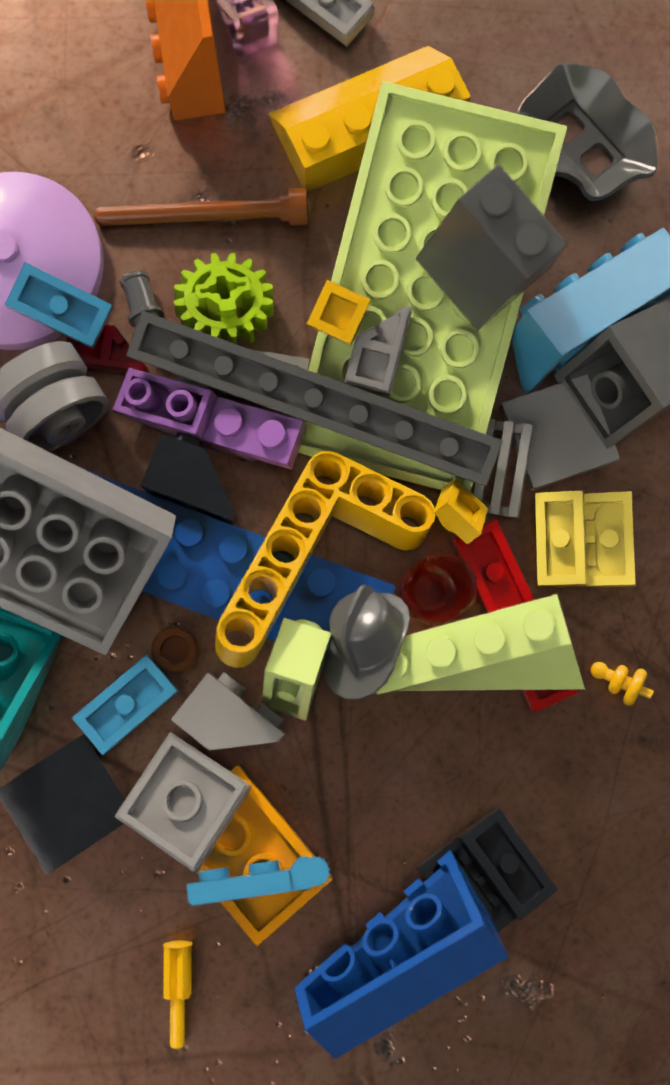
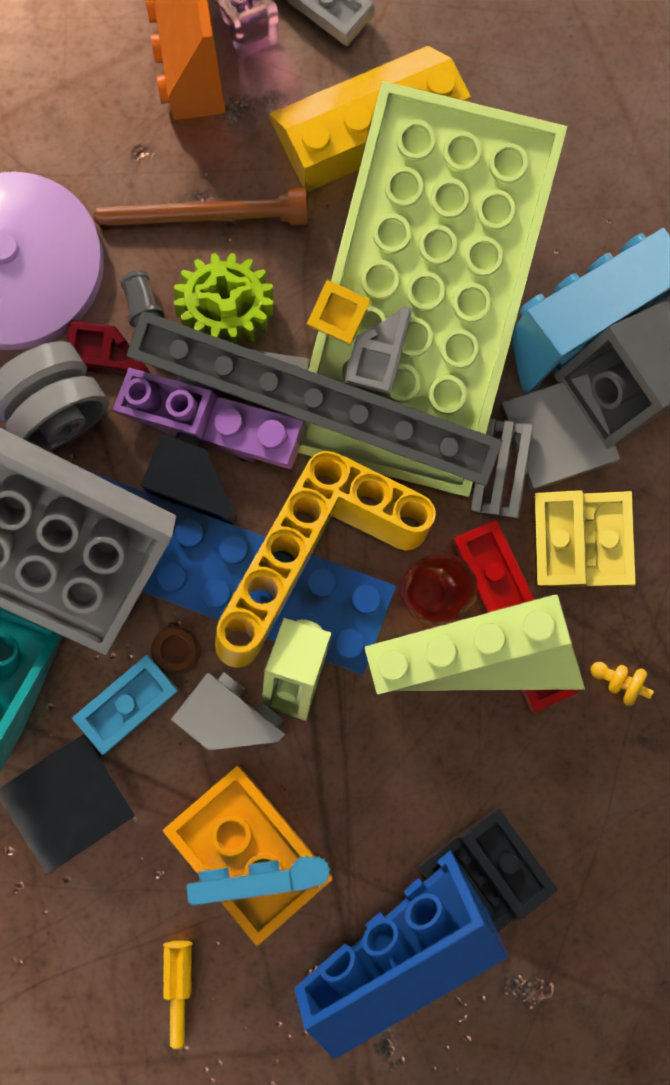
dark azure plate [4,262,113,349] -> none
light grey tile [114,732,253,872] -> none
dark grey piece [324,585,411,700] -> none
dark grey slope [416,164,568,332] -> none
yellow plate [433,477,488,544] -> none
dark grey piece [516,63,659,201] -> none

